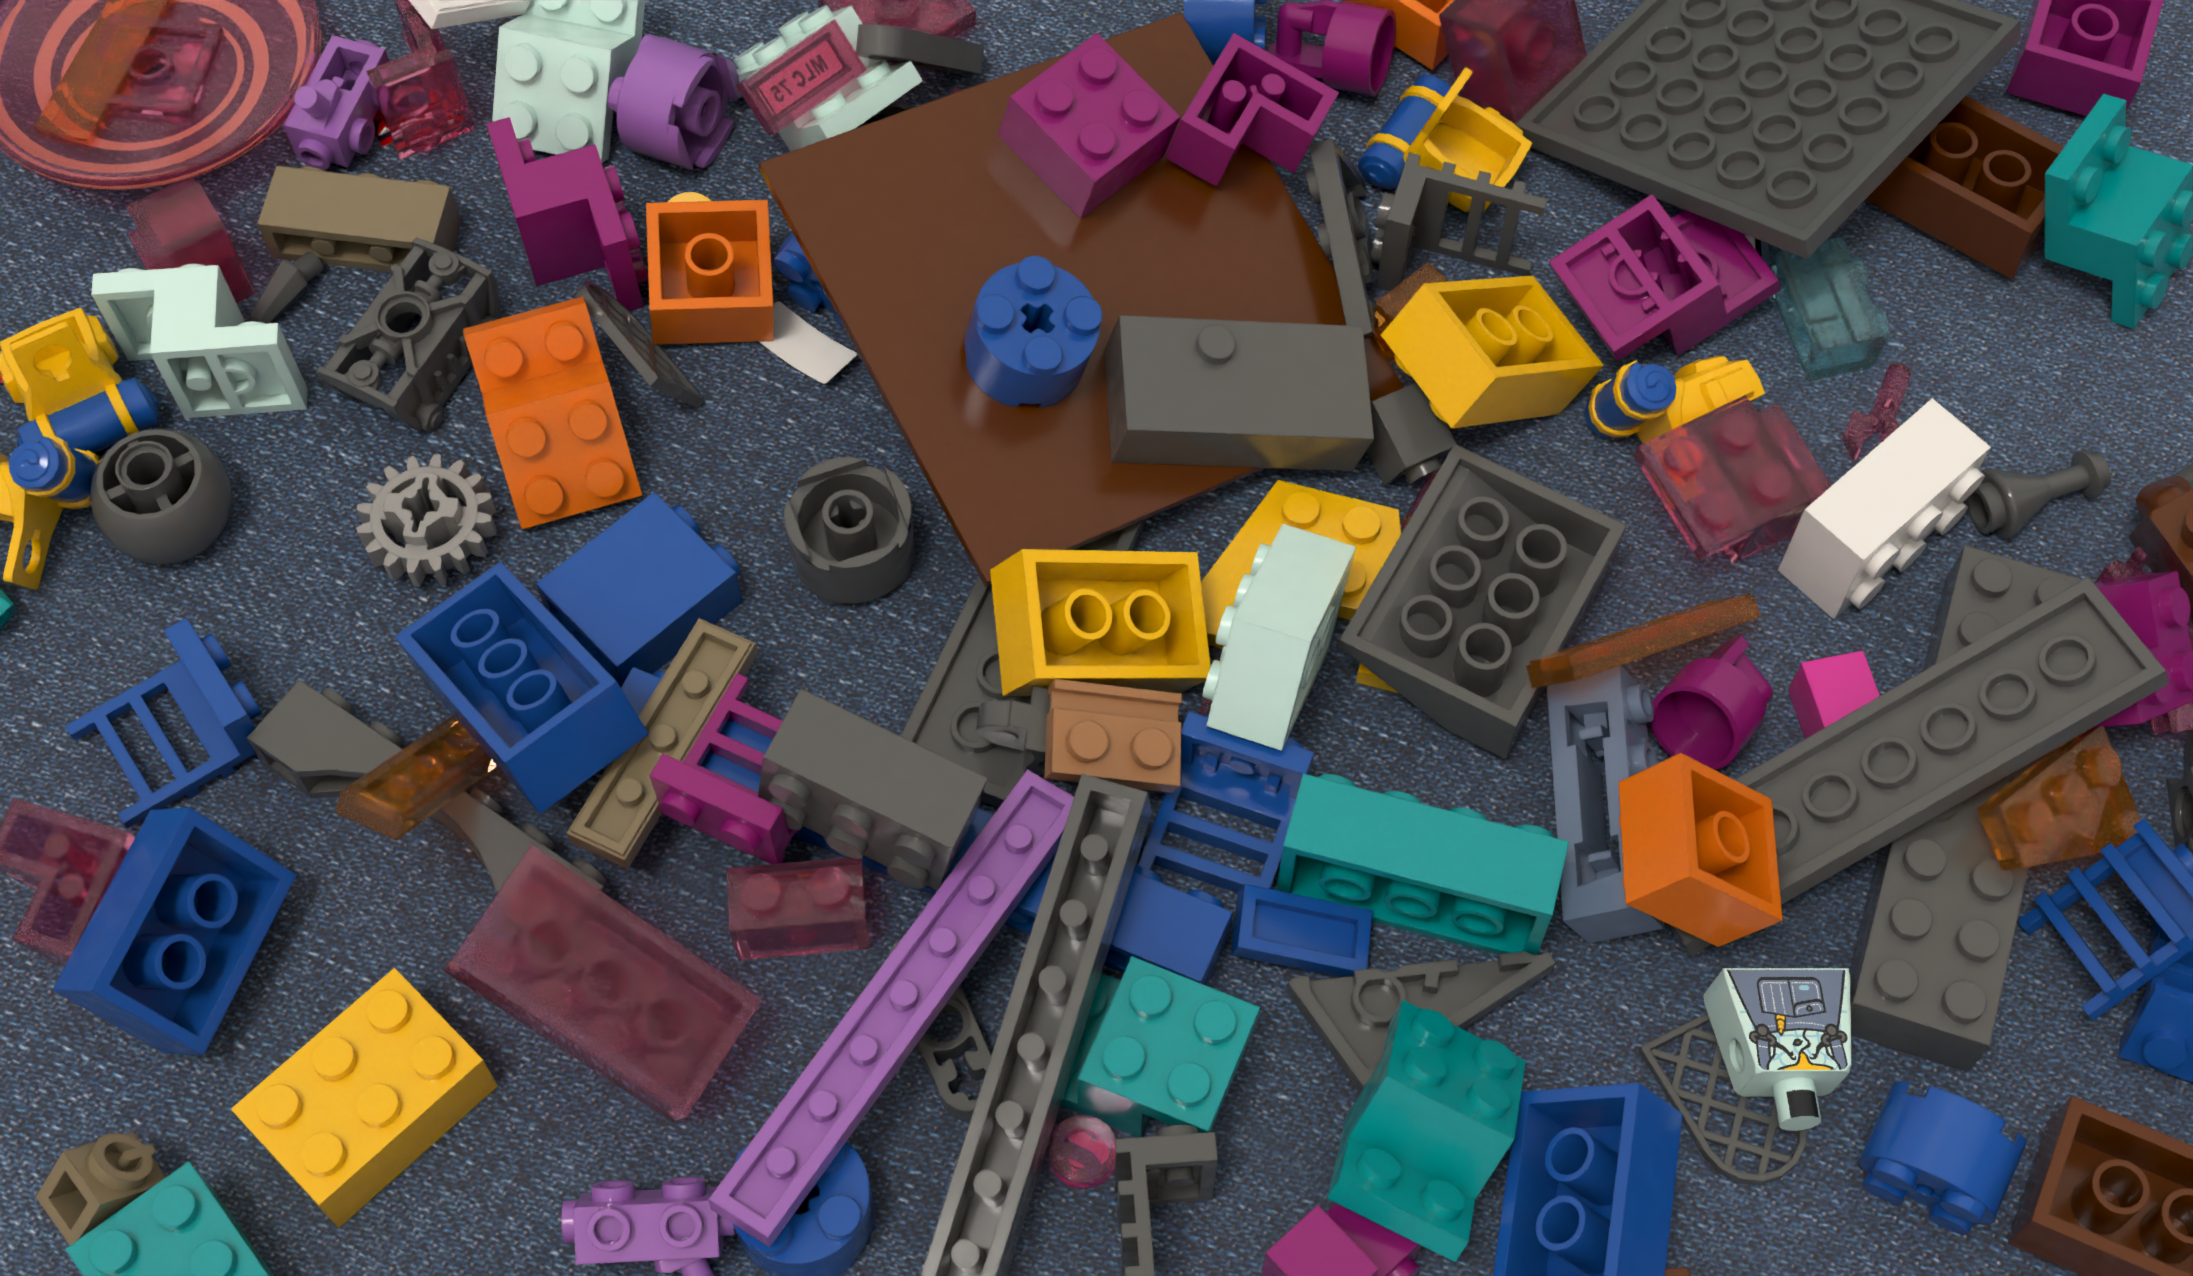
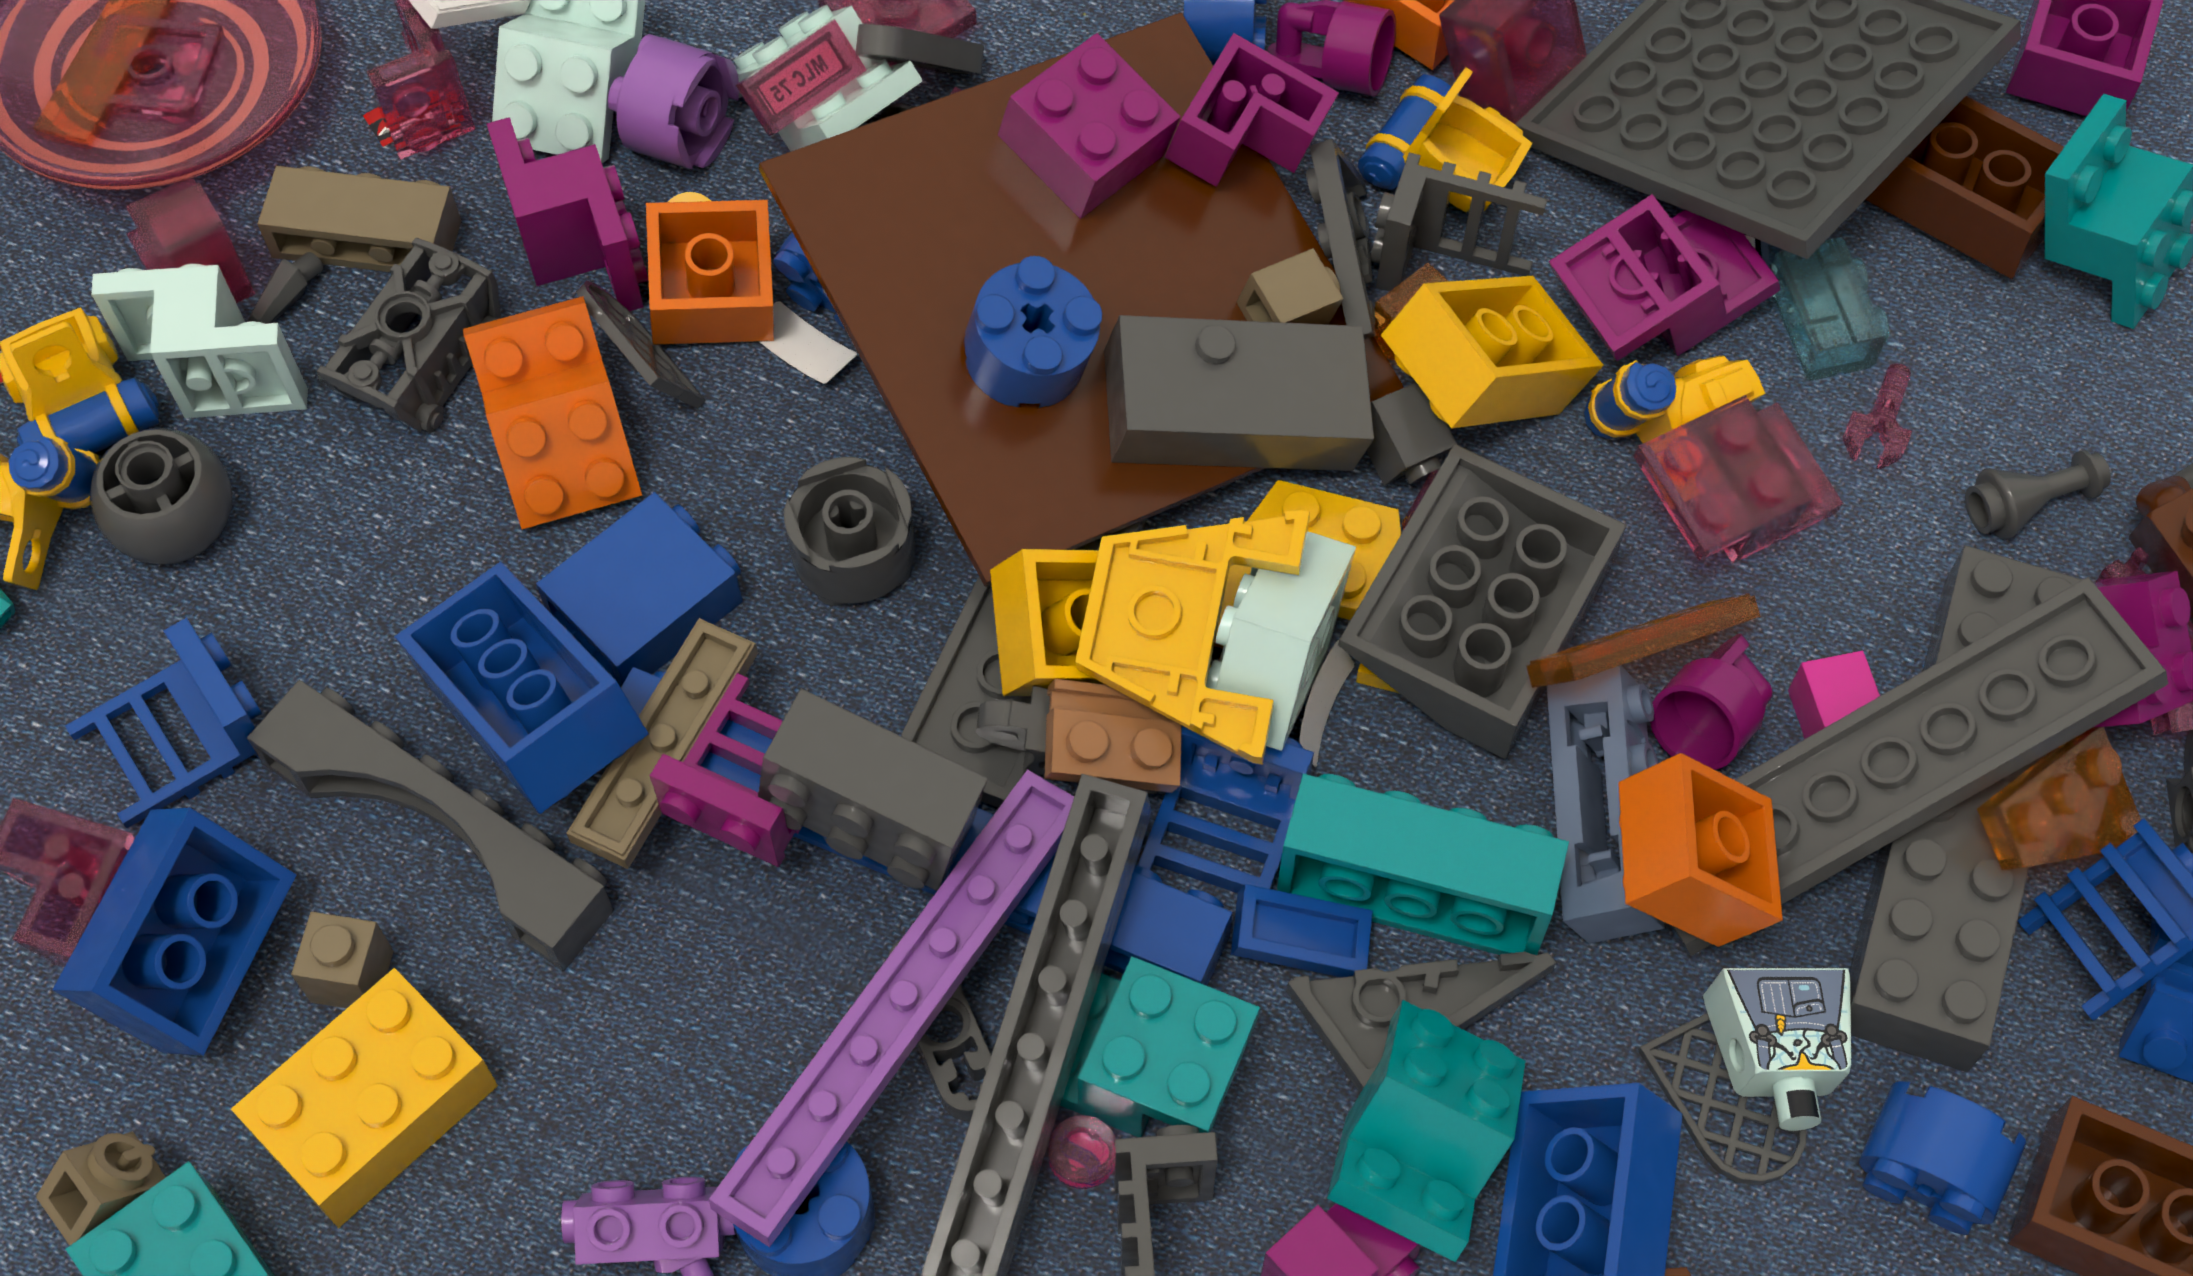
medium lavender brick [283,35,398,170] -> none
clear orange tile [335,716,497,840] -> none
light grey gear [356,454,497,587] -> none
clear pink brick [443,845,762,1122] -> none
clear pink brick [727,858,871,960] -> none
white brick [1778,398,1991,619] -> none
none -> dark tan brick [291,912,394,1009]
none -> yellow wing [1075,509,1310,765]
none -> dark tan brick [1236,248,1344,325]
none -> white sticker [1299,640,1354,767]

